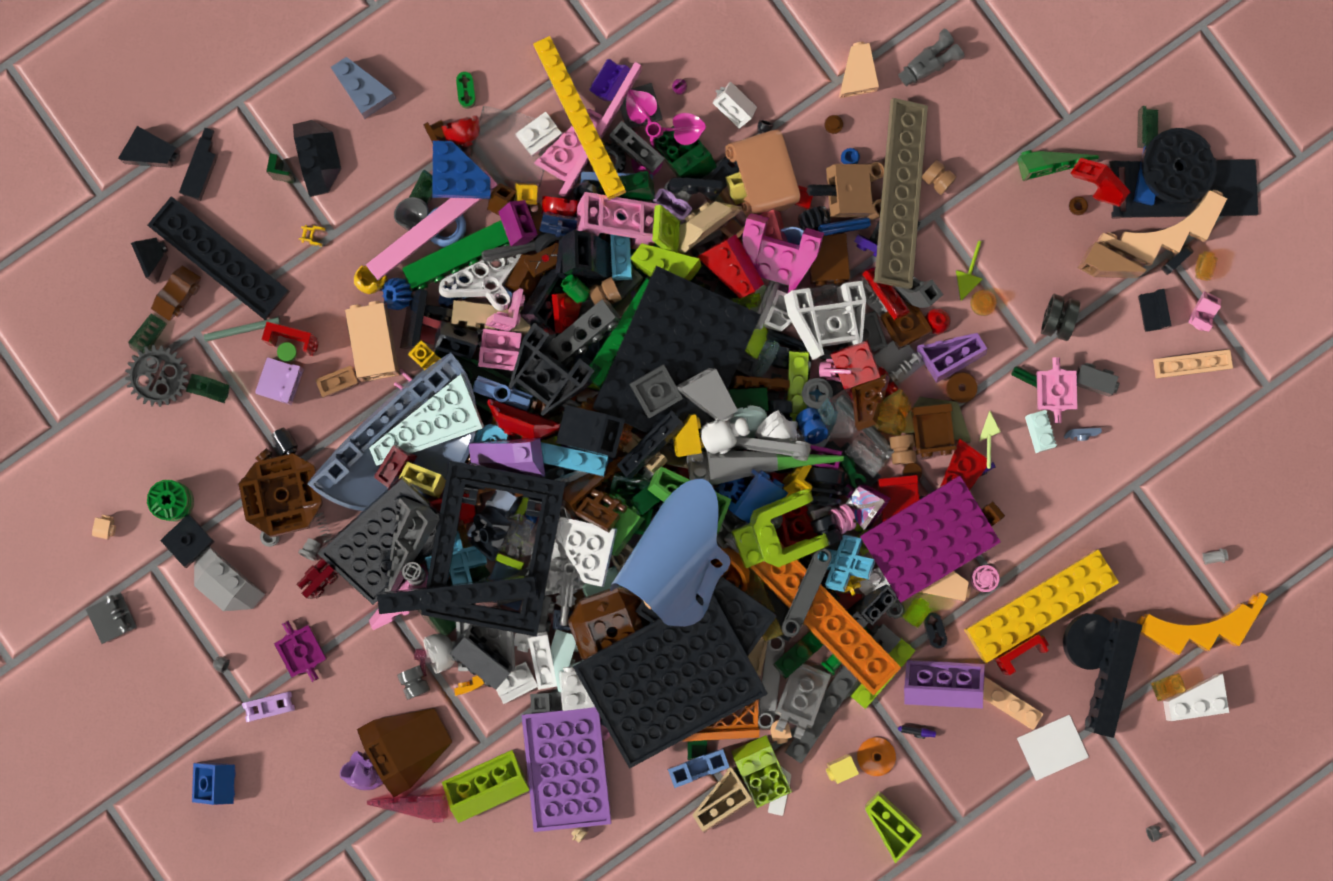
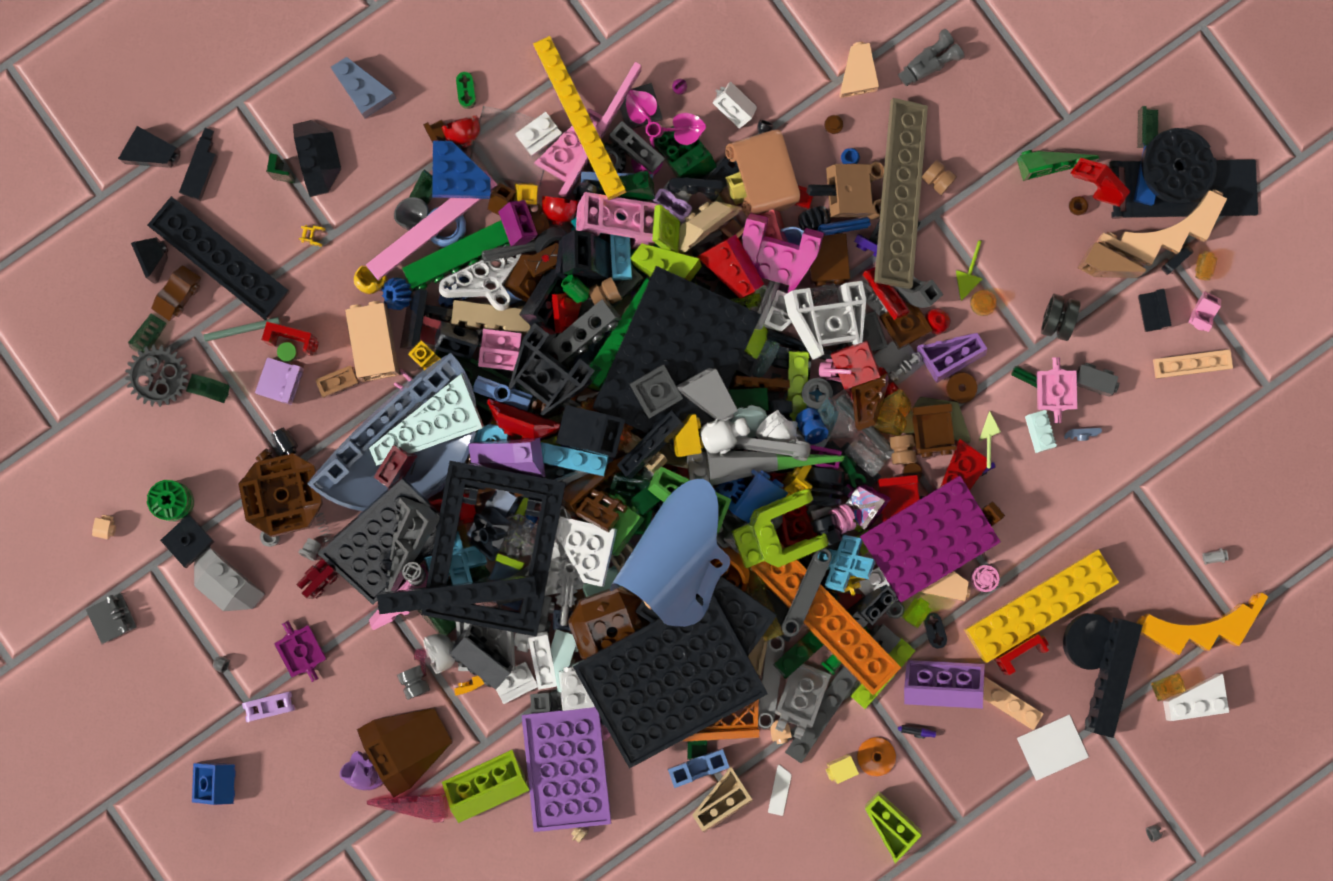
light yellow brick [399,462,446,499] -> none
bright pink bracket [486,288,525,331] -> none
dark blue hips [540,211,578,237] -> none
dark purple bracket [589,59,631,101] -> none
lime slope [731,735,792,808] -> none

